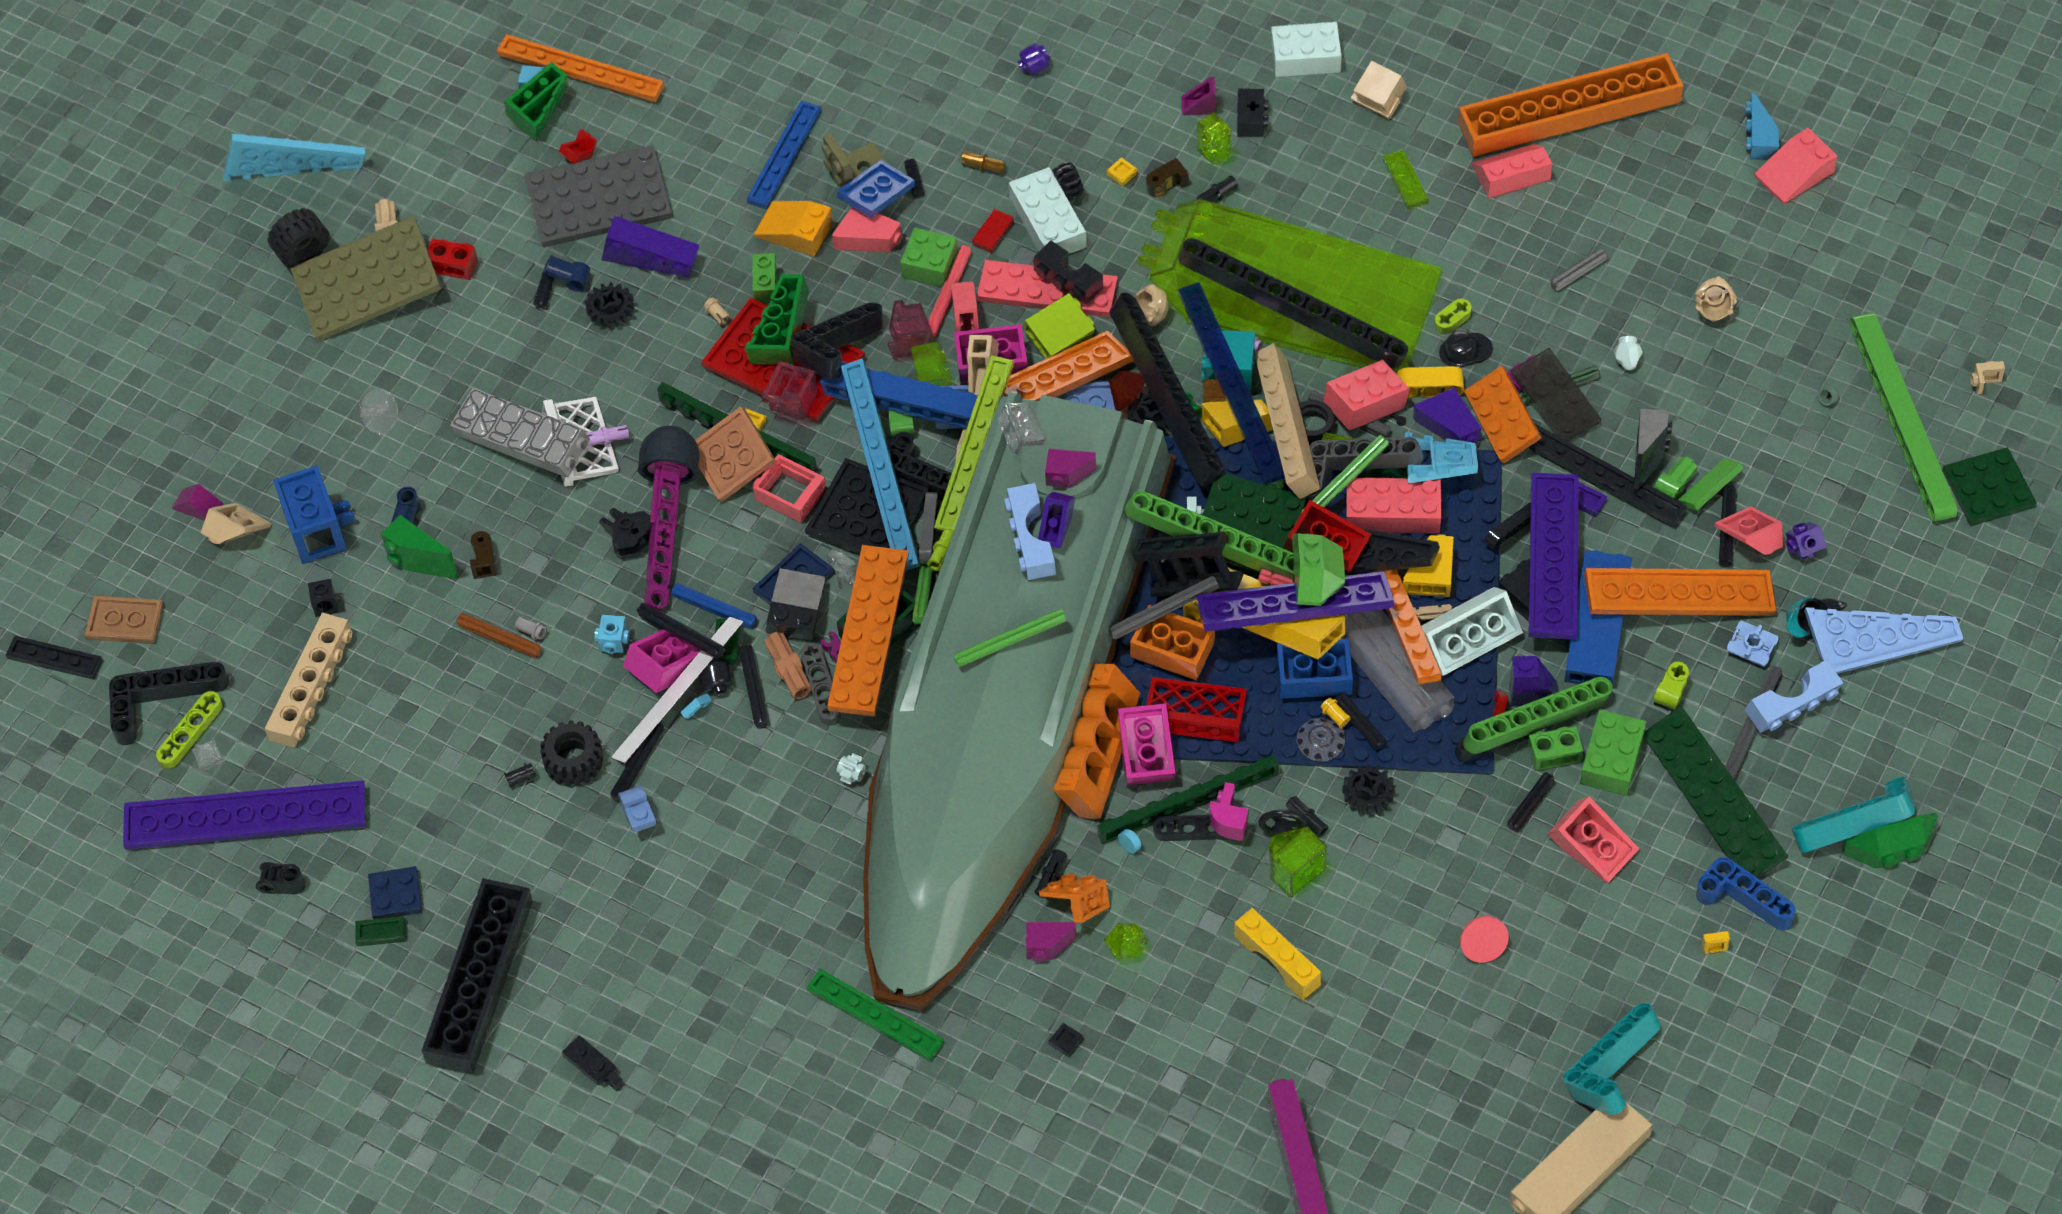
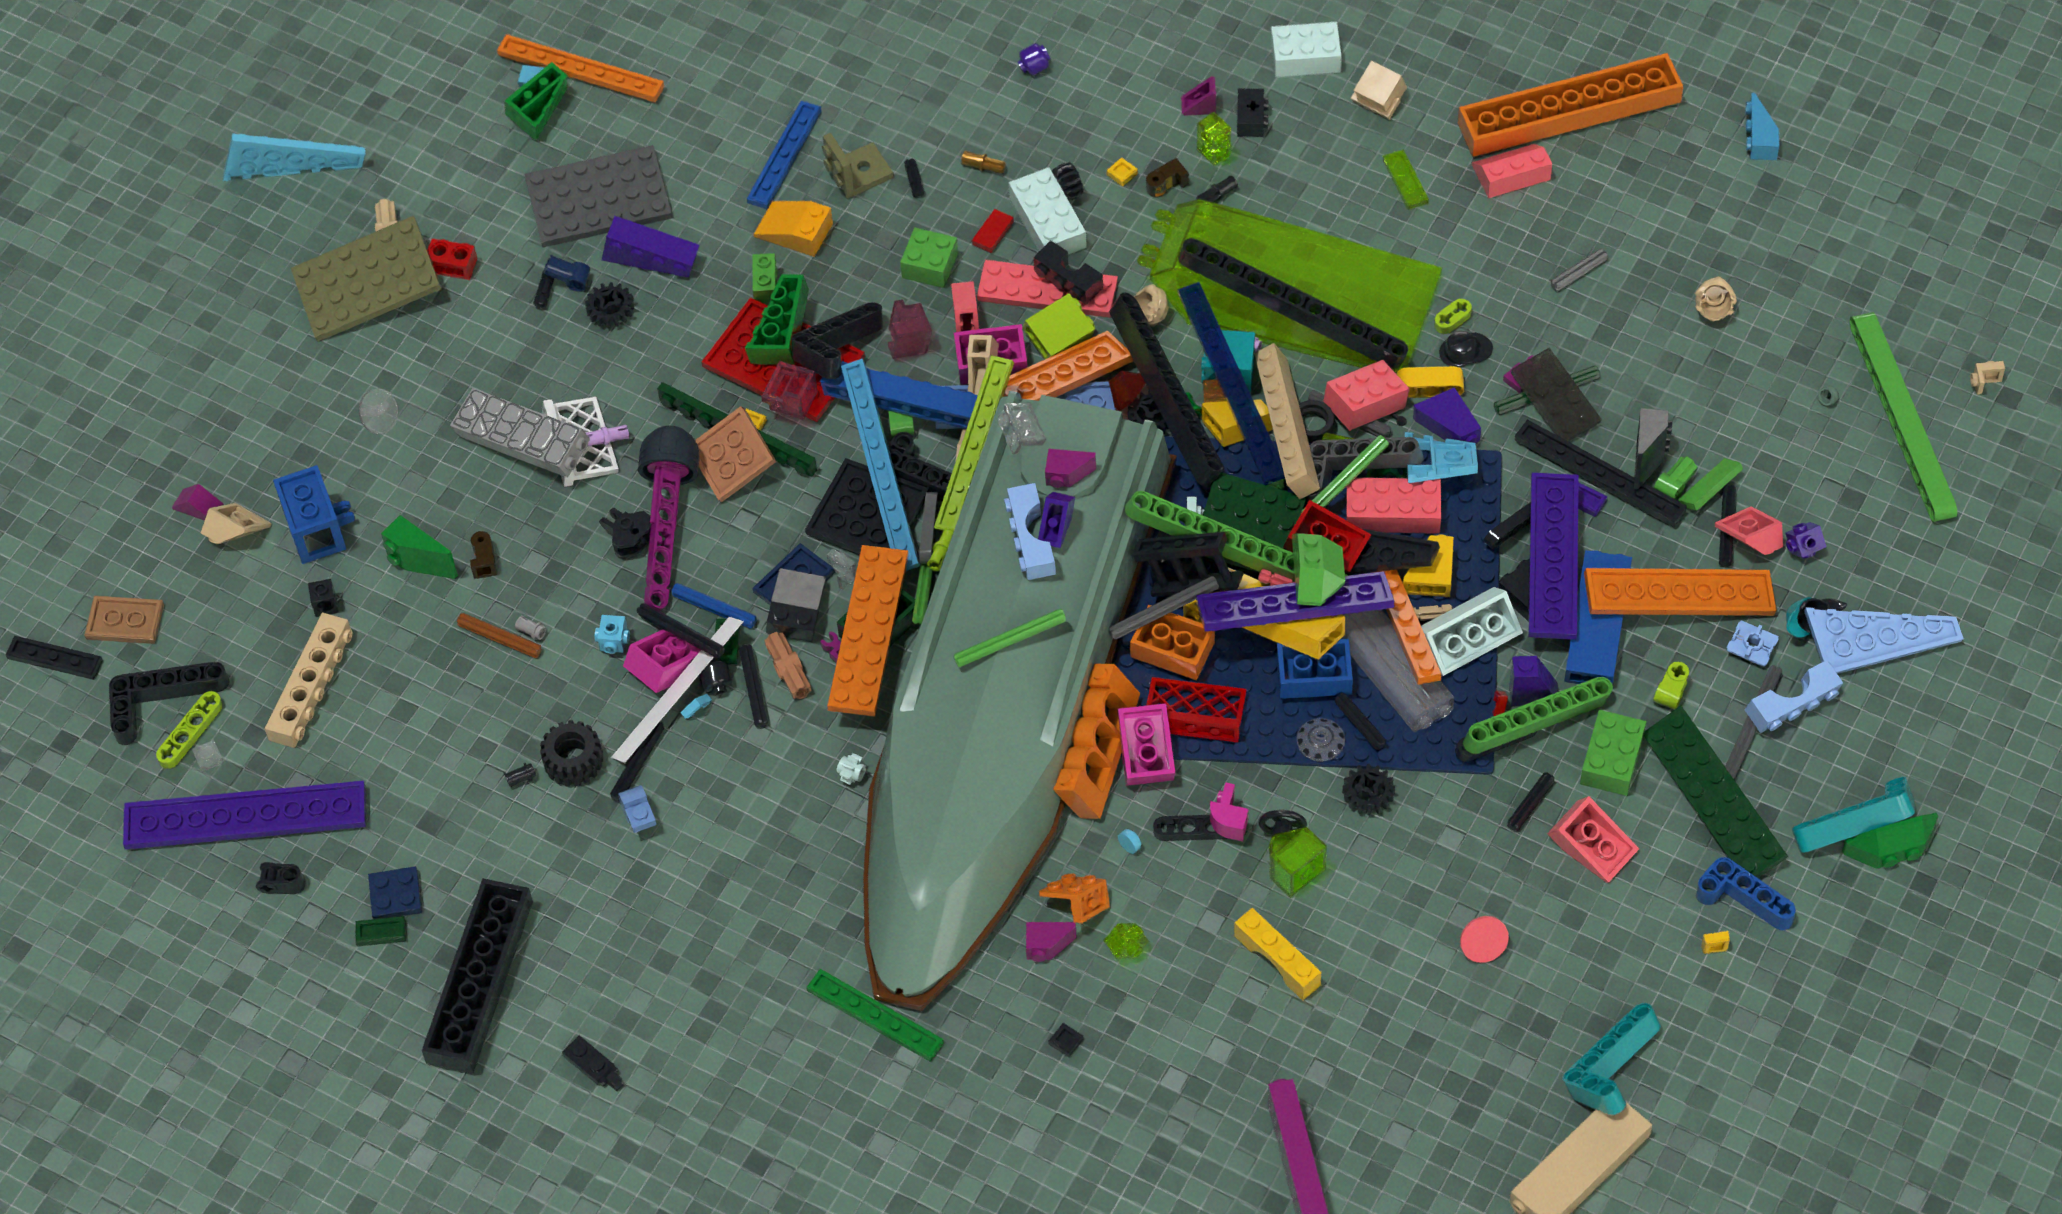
black tyre [267,208,330,268] -> none
dark blue piece [391,487,421,524] -> none
red bracket [559,129,597,163] -> none
tan pin [704,298,731,326] -> none
coral window [753,454,827,523] -> none
dark grey beam [801,643,841,725] -> none
coral slope [832,207,903,252] -> none
blue plate [837,160,915,218] -> none
clear neon green brick [911,342,951,386] -> none
coral axle [924,245,971,338] -> none
black pin [1034,849,1067,899] -> none
dark green plate [1097,755,1279,844] -> none
black axle [1286,796,1329,837] -> none
yellow pin [1321,698,1351,728] -> none
orange plate [1464,365,1542,463] -> none
bright green brick [1528,726,1584,772] -> none
light aqua rock [1614,336,1643,370] -> none
coral slope [1754,128,1838,204] -> none
dark green plate [1942,447,2037,526] -> none

